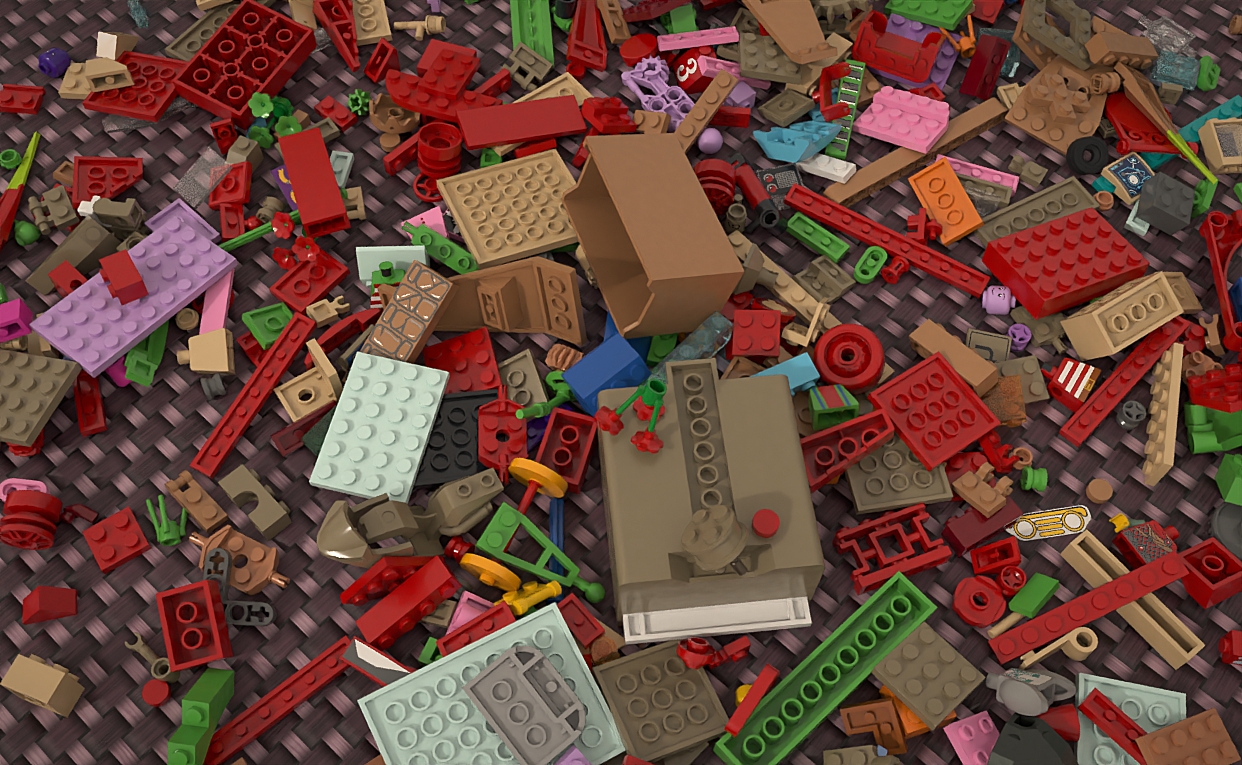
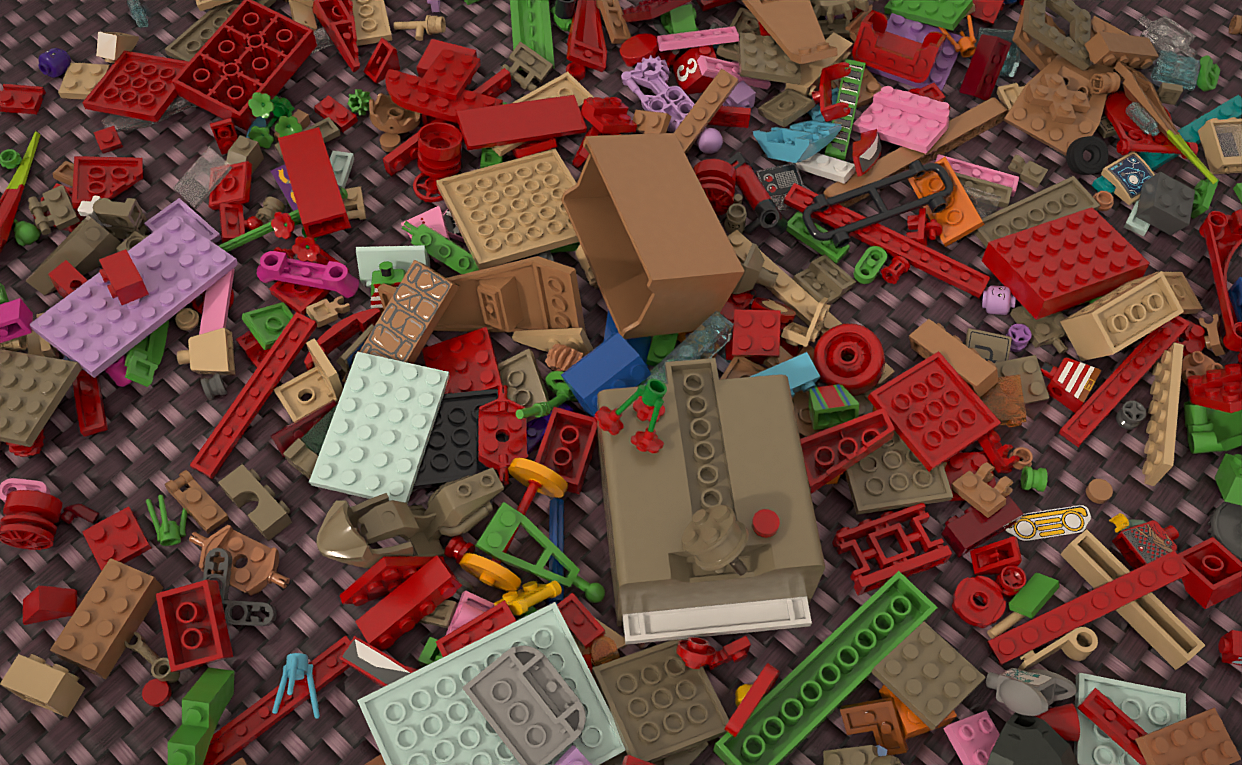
tan slope [85,57,134,92] -> none
none -> medium nougat brick [50,558,163,679]
none -> red plate [93,126,123,154]
none -> dark pink plate [257,251,359,298]
none -> medium azure plant [272,653,320,719]
none -> dark tan leg [283,438,318,479]
none -> tan wing [512,328,594,355]
none -> black bar [802,160,954,248]
none -> slope [853,129,882,177]
none -> clear light blue cylinder [1125,102,1159,136]

